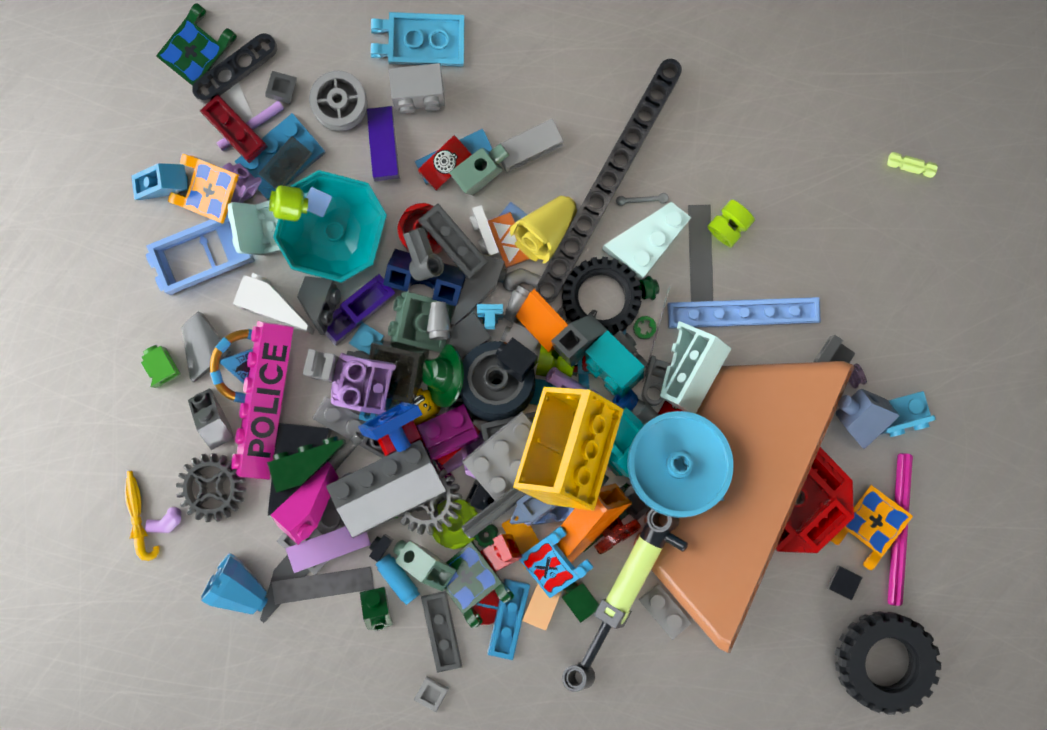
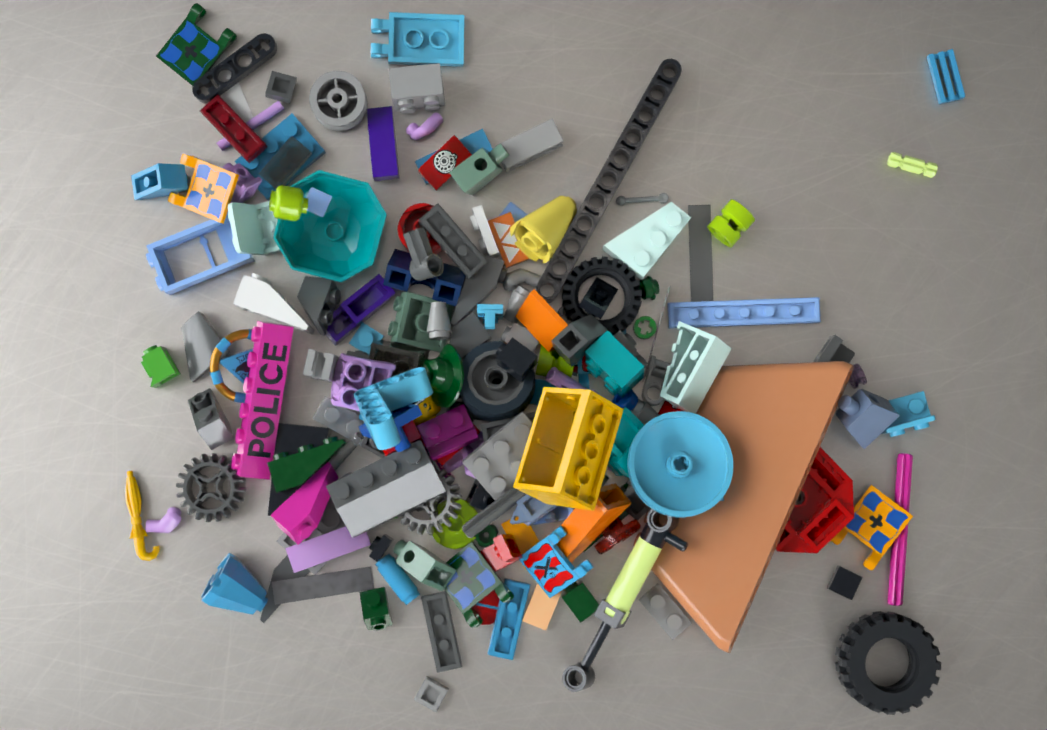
none -> medium azure beam [354,367,433,450]
none -> lavender arm [406,112,443,140]
none -> black plate [579,277,618,319]
none -> dark azure tile [927,49,965,104]

